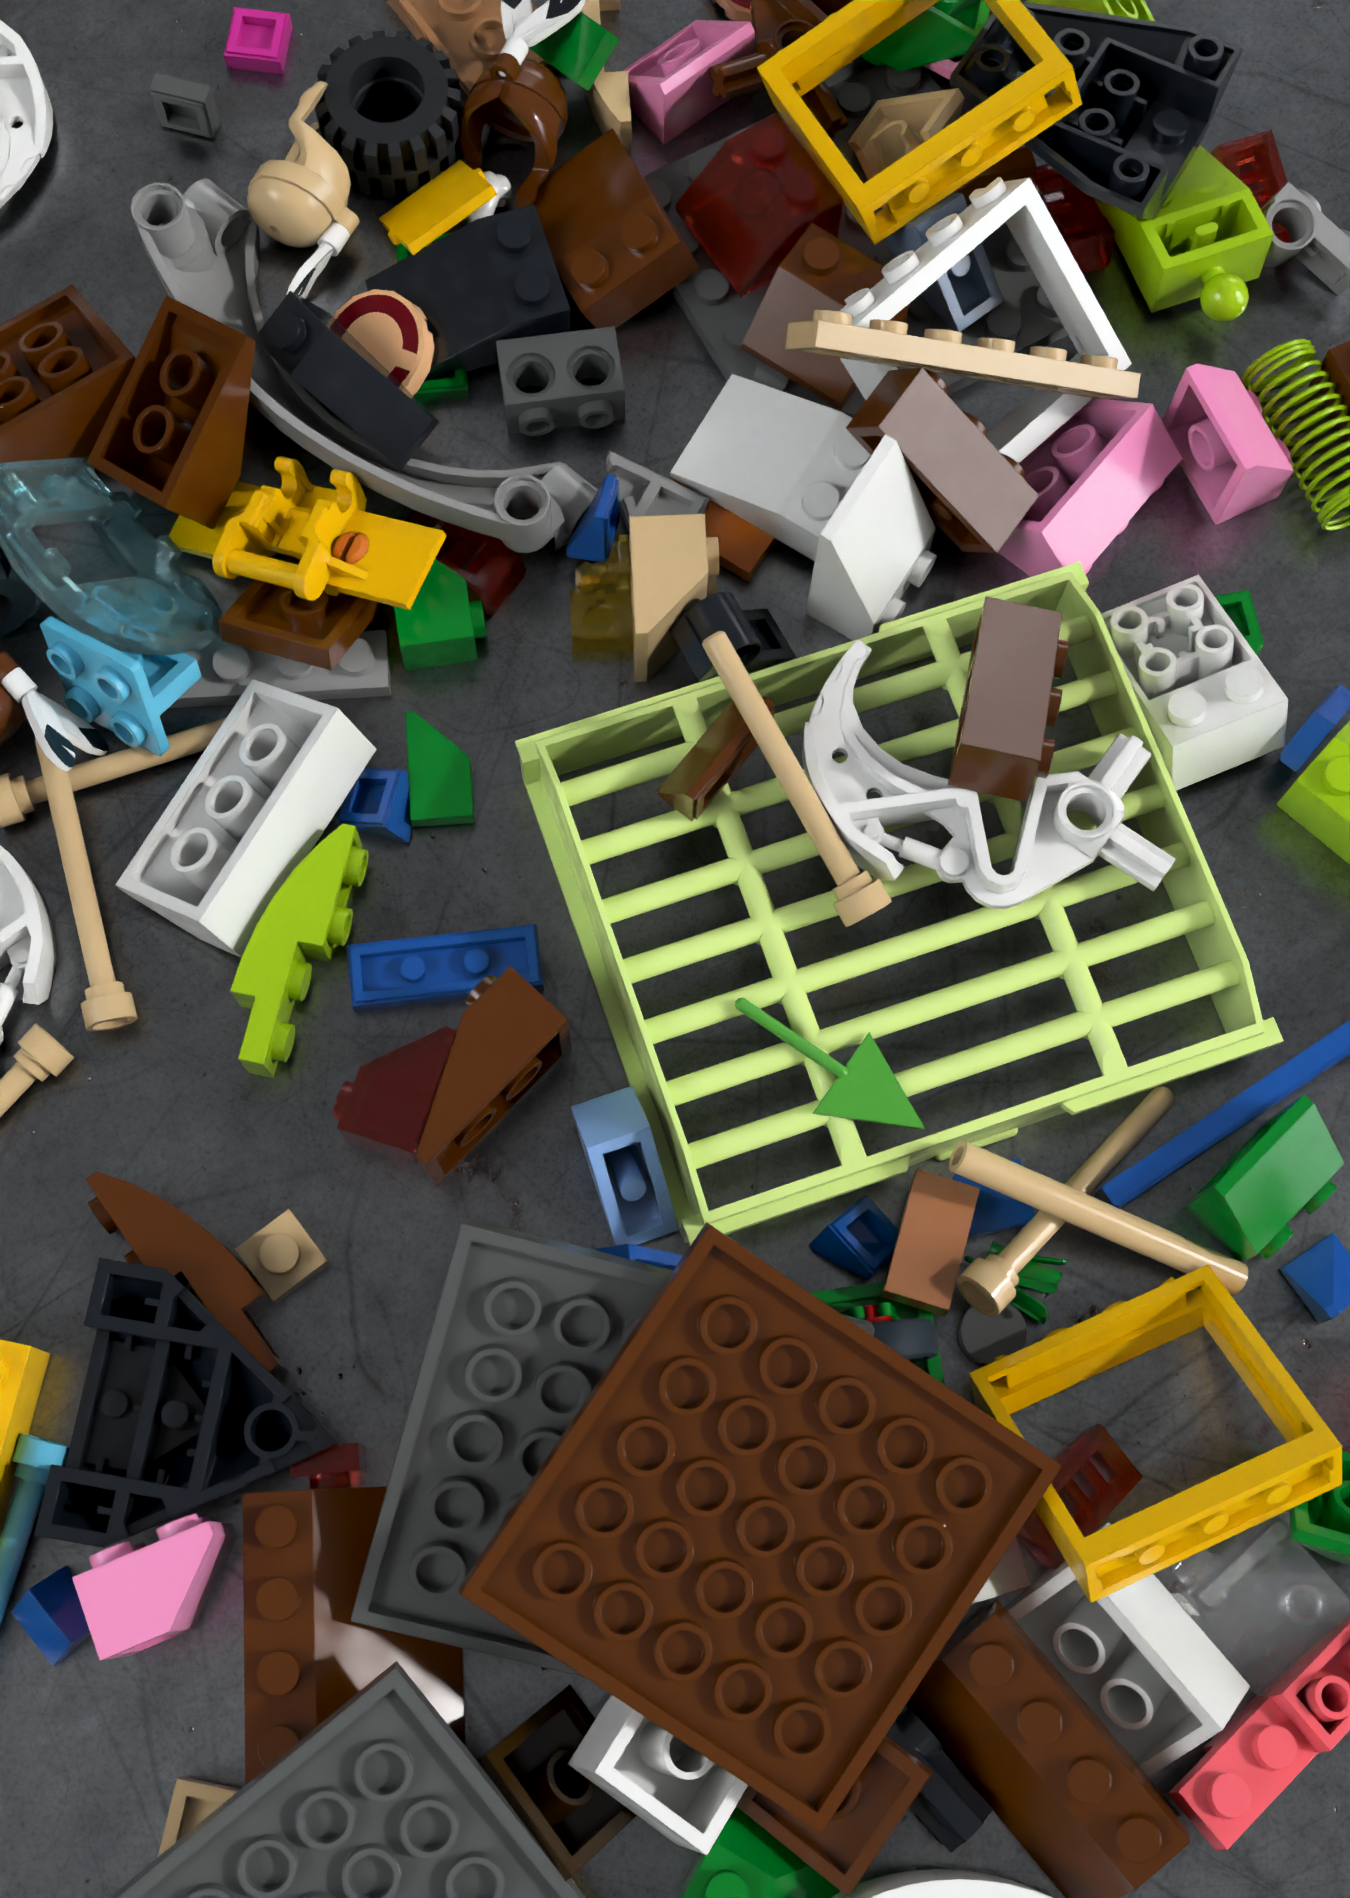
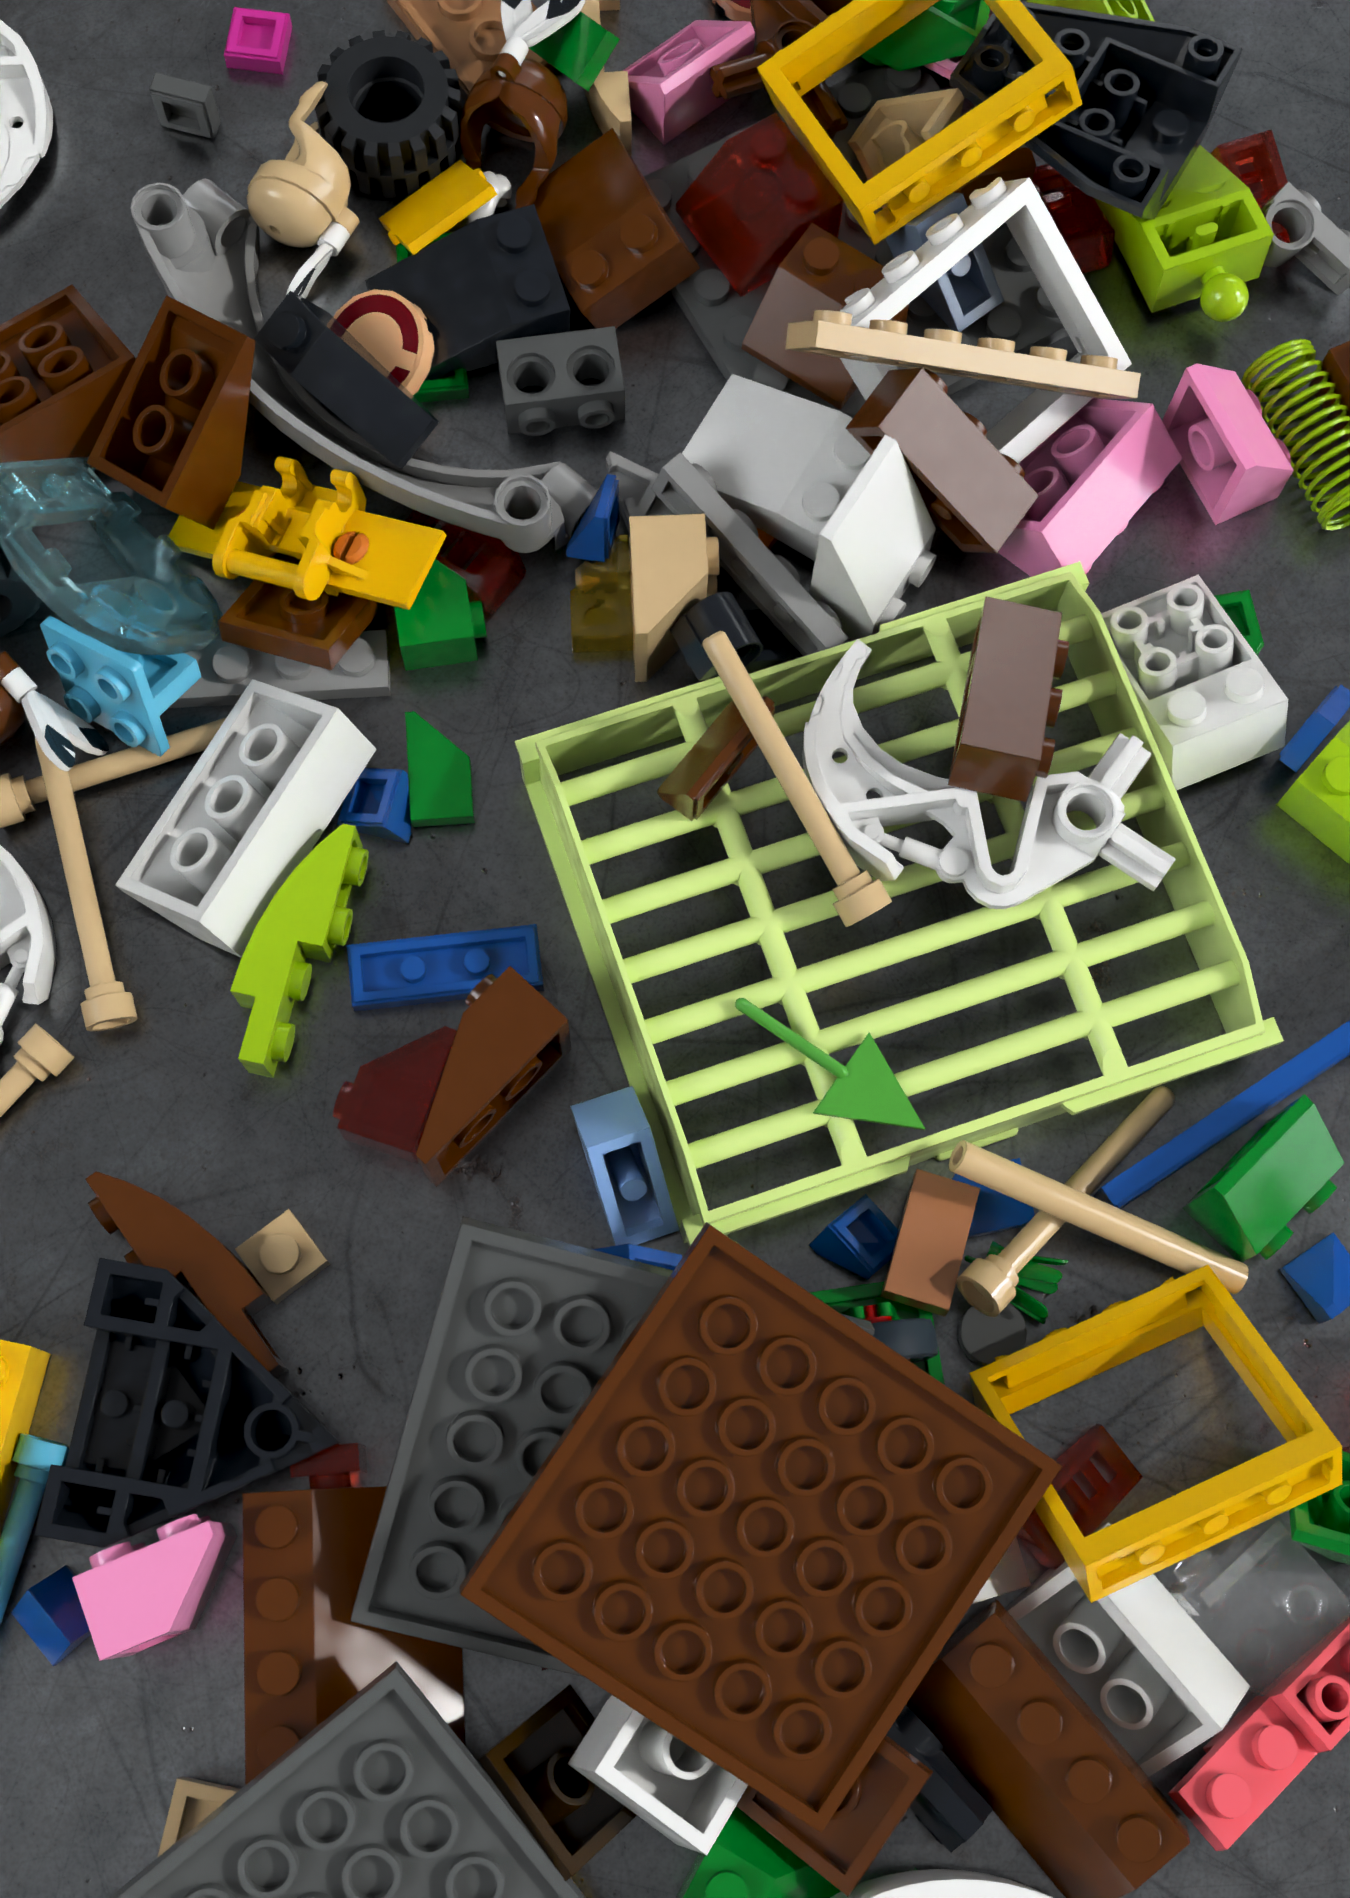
none -> light grey plate [651,452,849,656]

